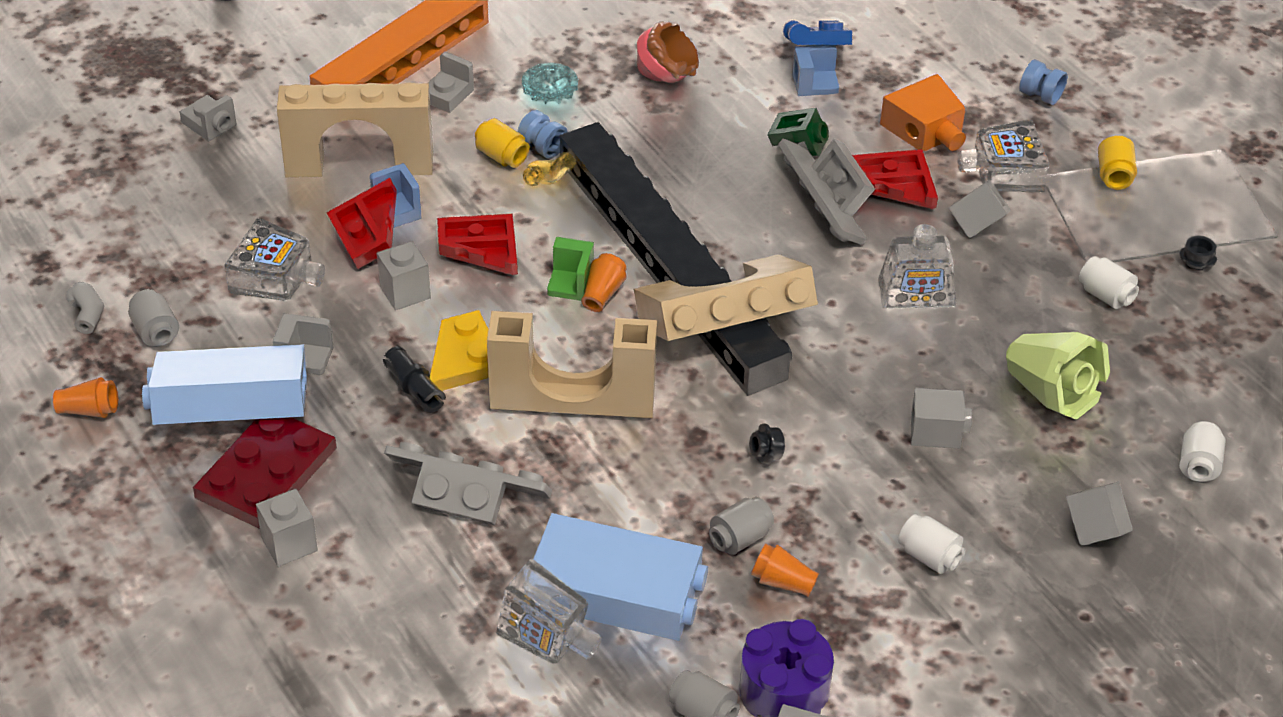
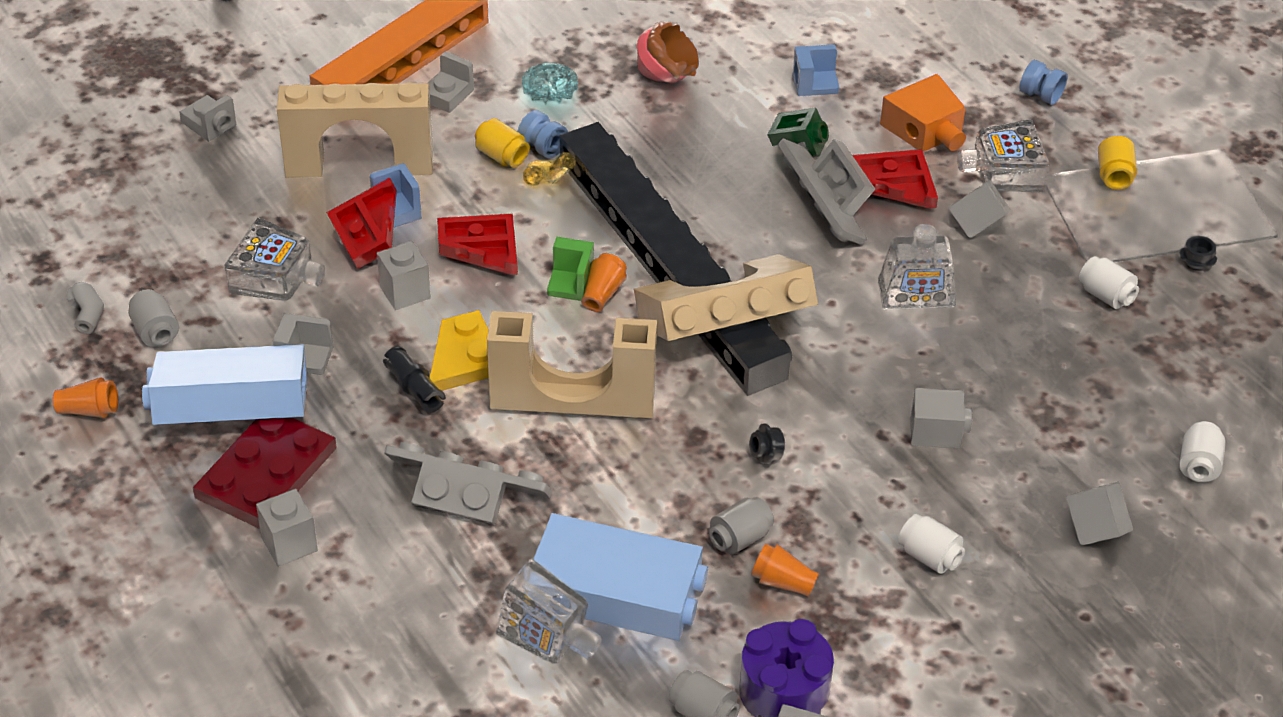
blue plate [783,20,852,45] -> none
yellowish green cone [1006,332,1110,420] -> none

